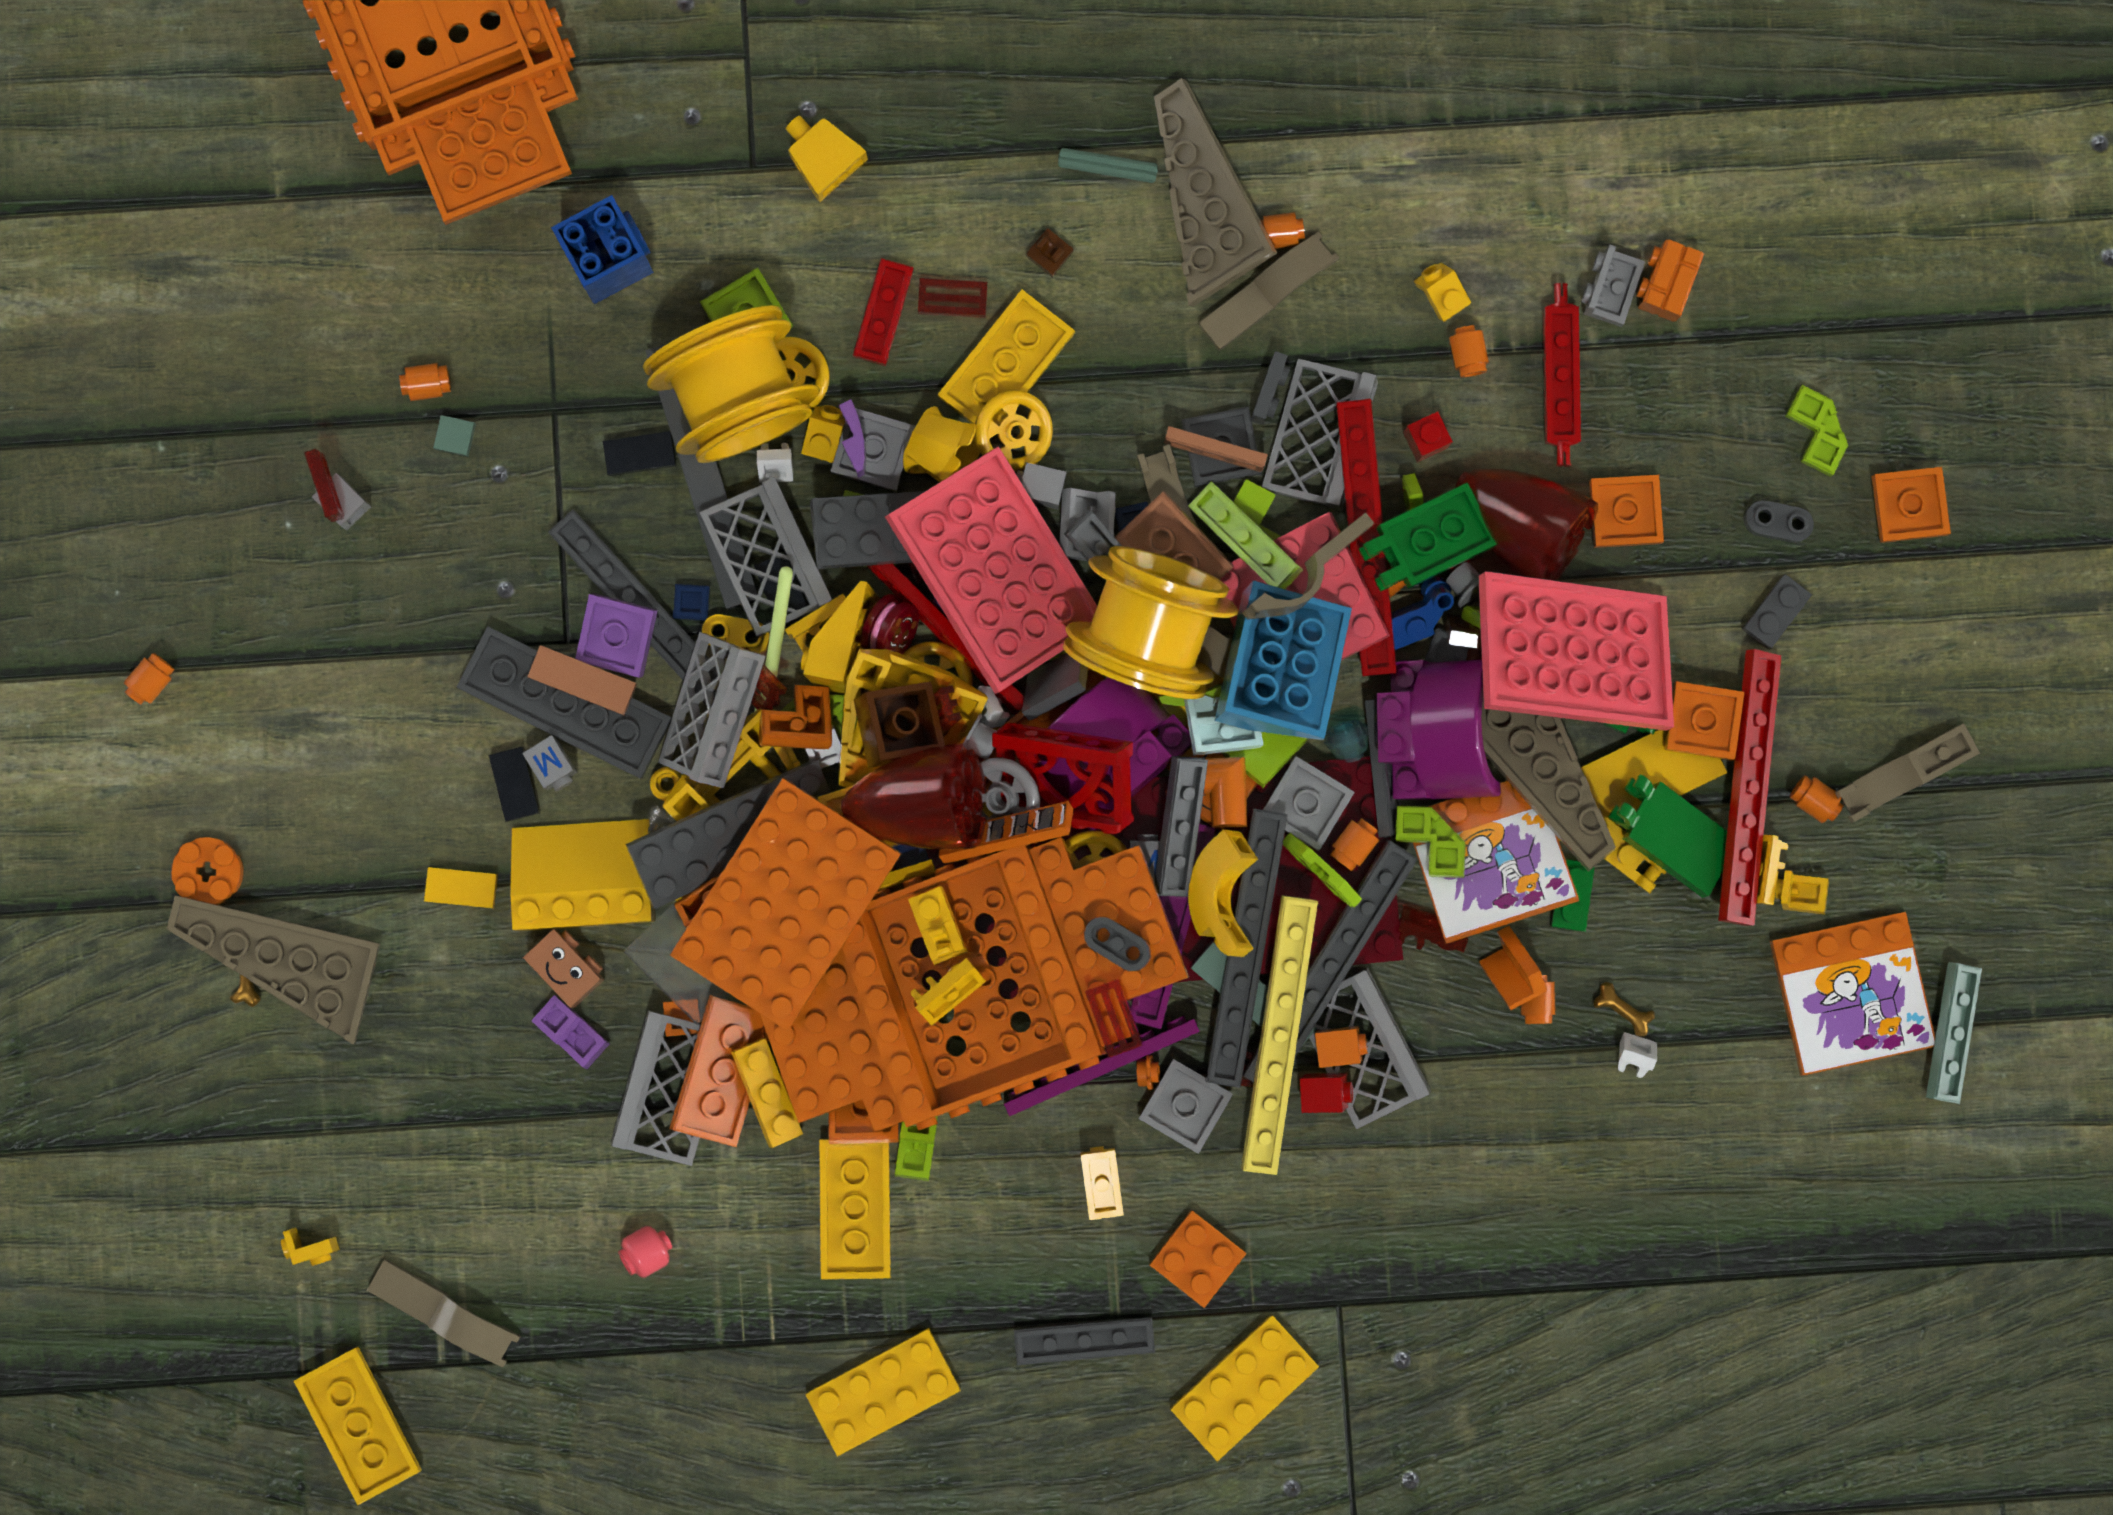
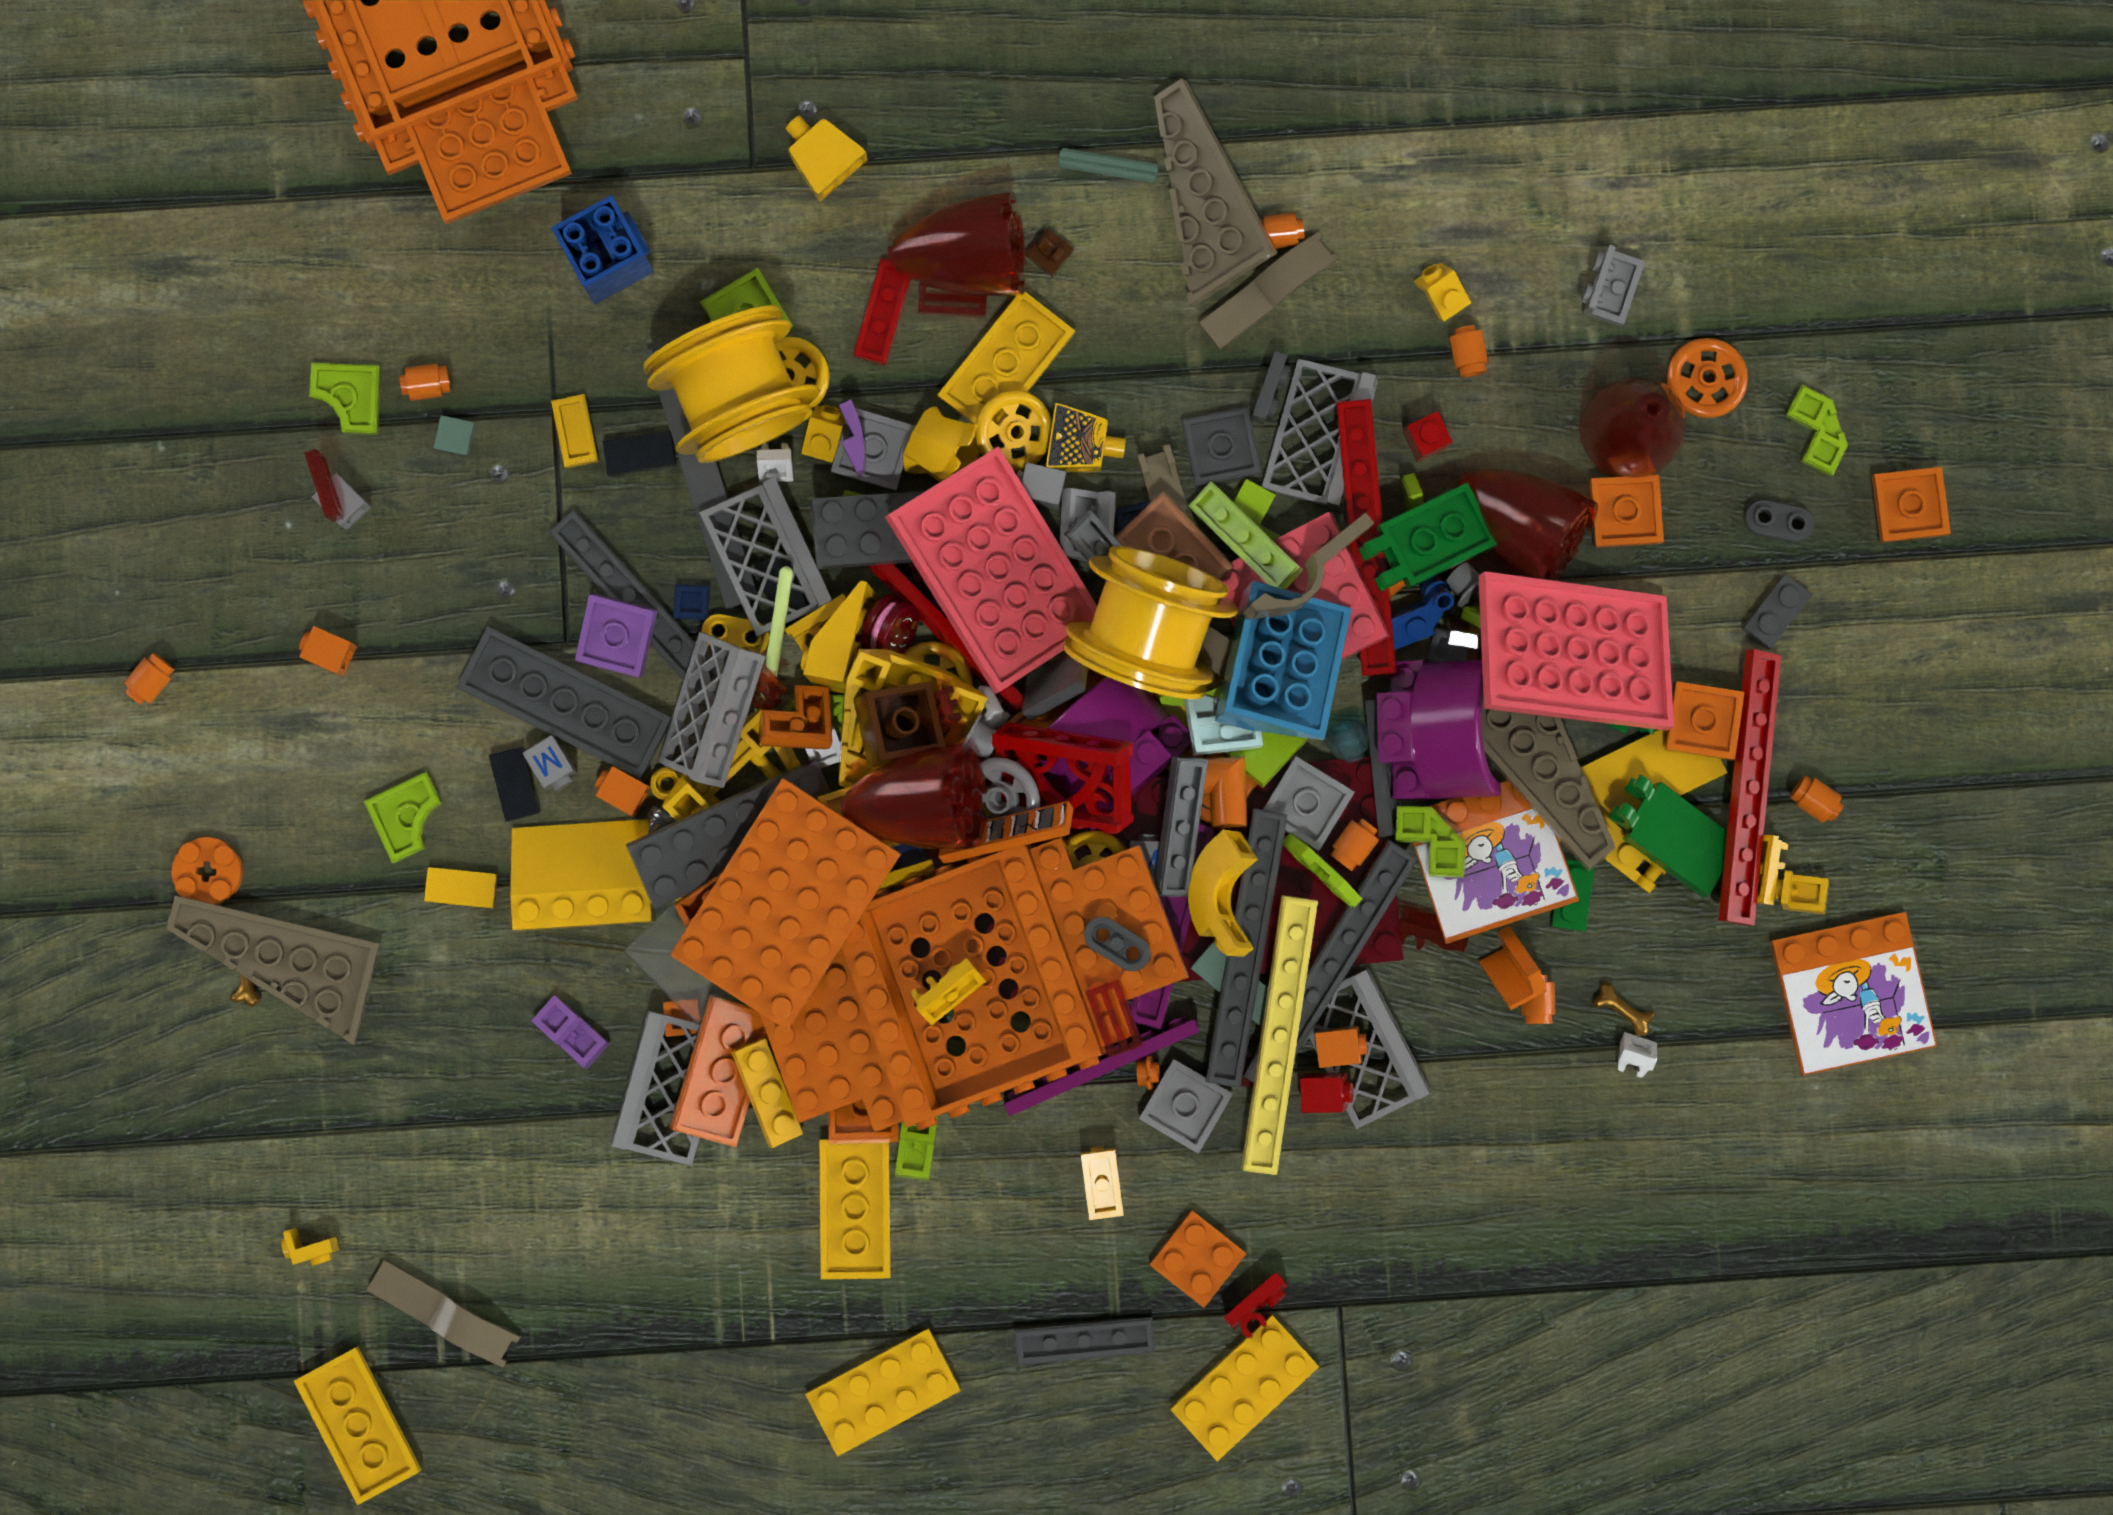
nougat brick [523,929,605,1008] -> none
nougat tile [527,645,637,716] -> none
coral head [618,1226,673,1278] -> none
yellow plate [908,886,967,965] -> none
nougat tile [1164,426,1268,472] -> none
red plate [1543,283,1581,467] -> none
orange brick [1636,239,1704,322] -> none
dark tan piece [1835,723,1980,823] -> none
sand green tile [1926,962,1982,1104] -> none
none -> orange brick [299,626,357,677]
none -> lime tile [309,363,382,435]
none -> lime tile [363,772,442,864]
none -> yellow tile [551,394,599,469]
none -> orange brick [595,766,651,818]
none -> clear red cylinder [888,191,1026,297]
none -> torso [1046,403,1126,473]
none -> red plate [1224,1272,1288,1339]
none -> clear red cylinder [1579,376,1686,478]
none -> orange plate [1667,338,1748,418]

